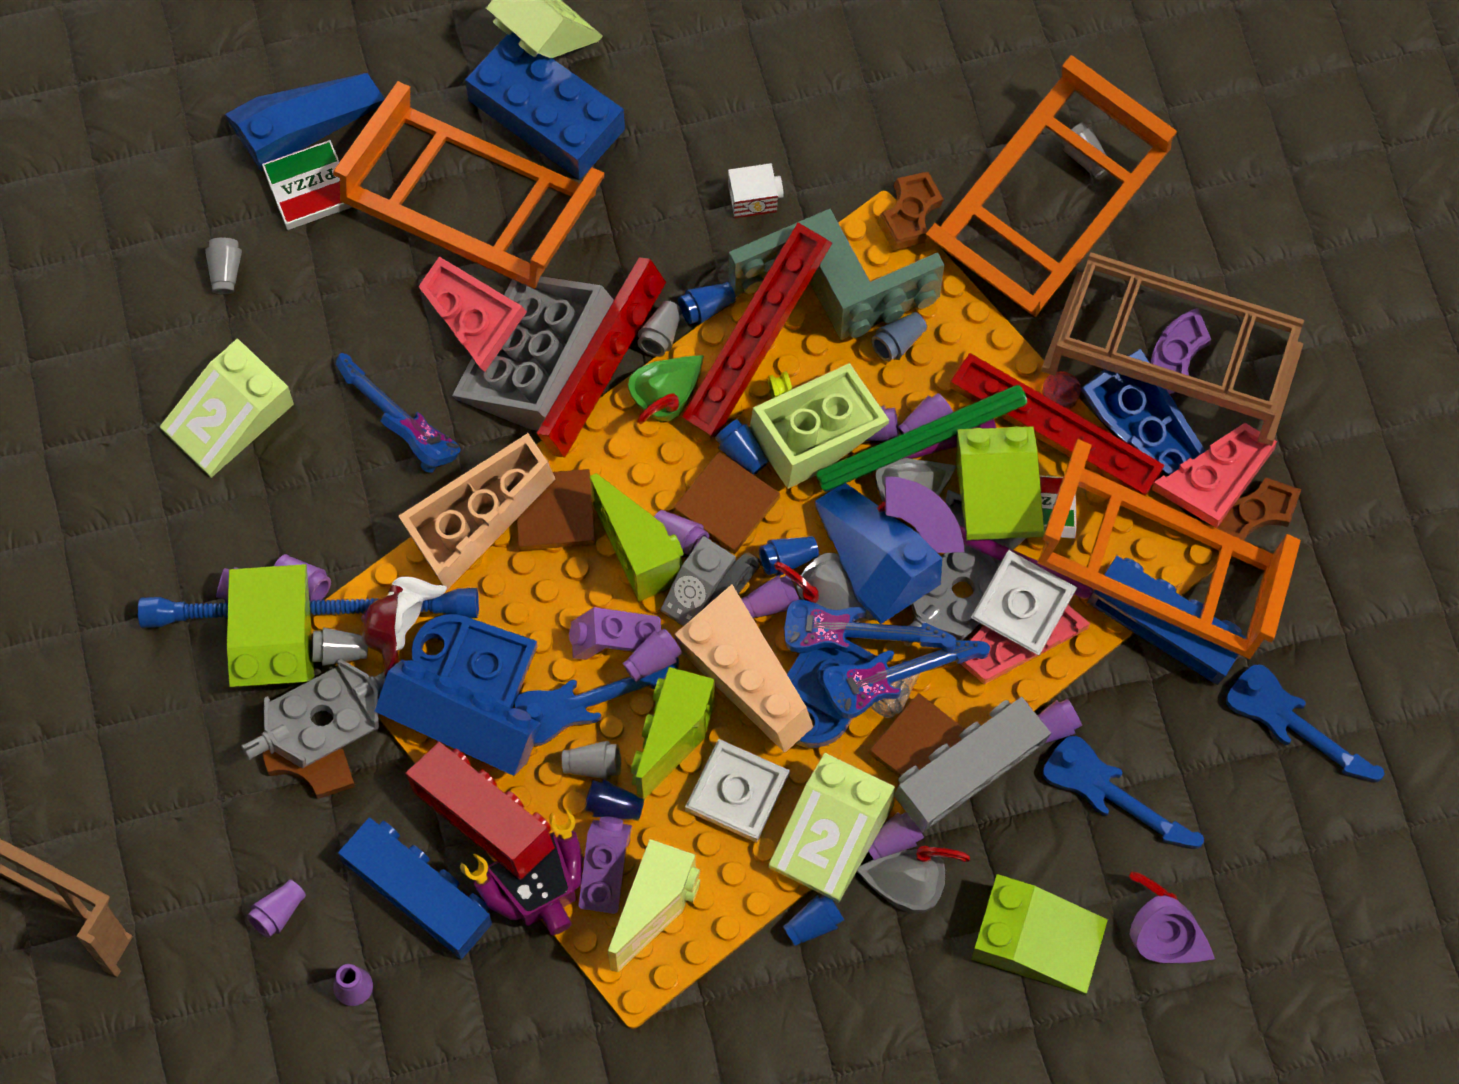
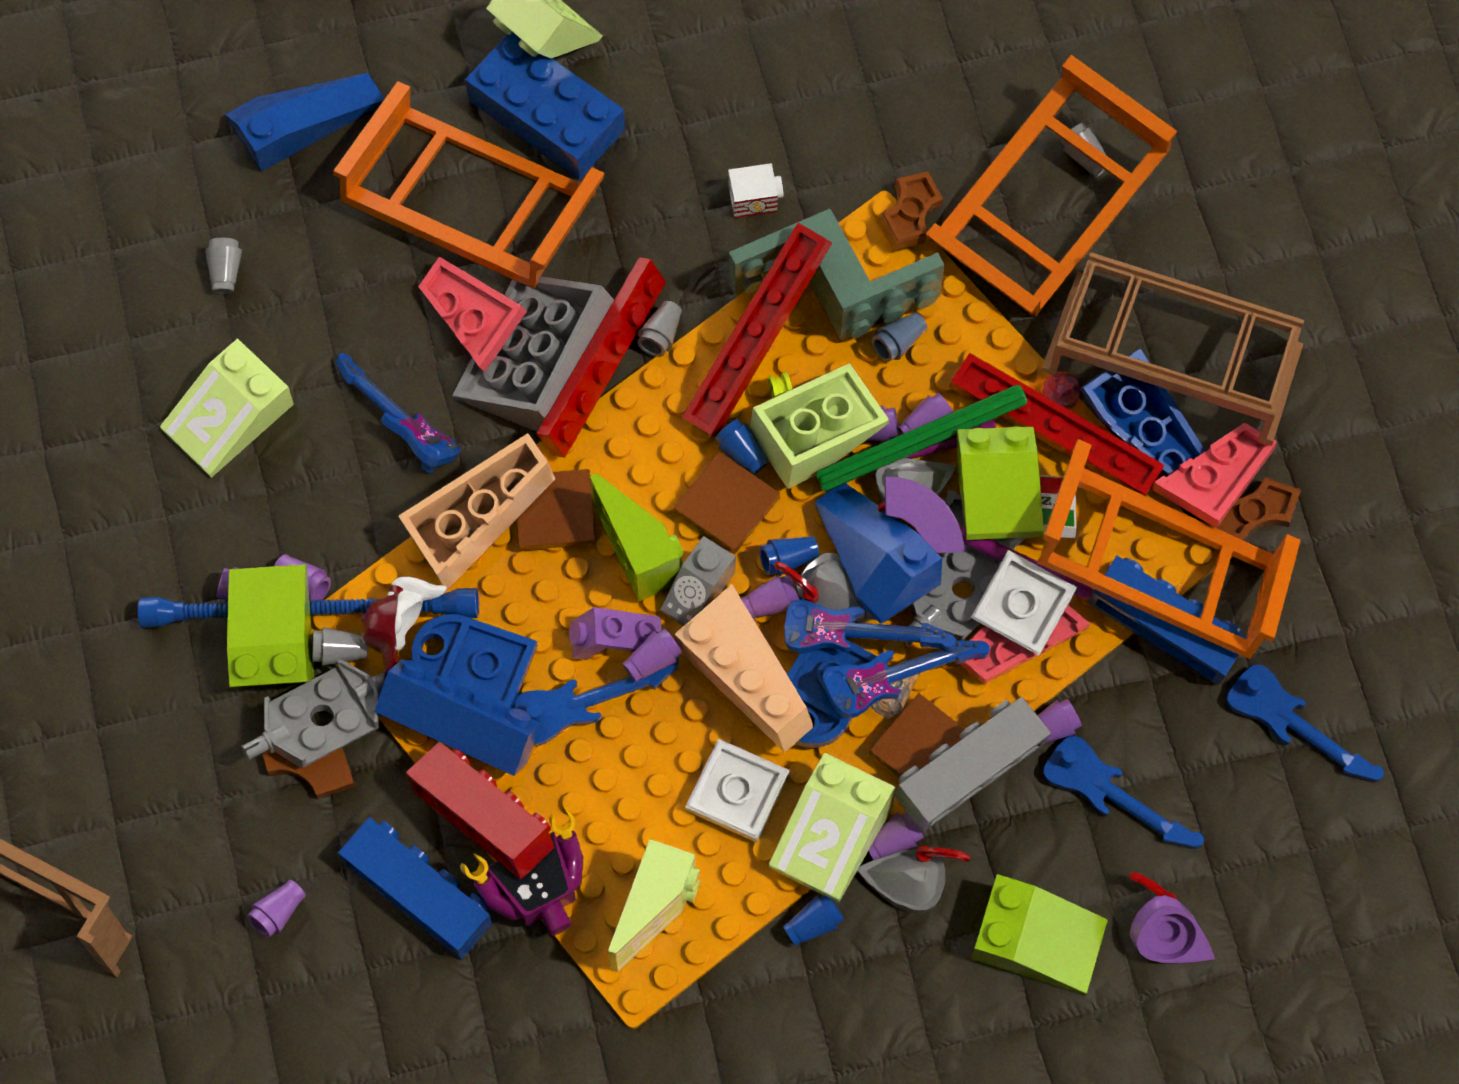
tile [262,140,351,230] -> none
medium lavender cone [333,964,373,1006] -> none
light grey cone [562,741,621,780] -> none
medium lavender bracket [579,817,632,914] -> none
clear blue cone [584,779,645,821] -> none
bright green piece [628,355,704,424] -> none
lime slope [631,667,715,800] -> none
medium lavender cone [654,510,709,557] -> none
blue cone [678,282,736,325] -> none
dark grey tile [709,552,762,604] -> none
medium lavender tile [1150,308,1211,394] -> none

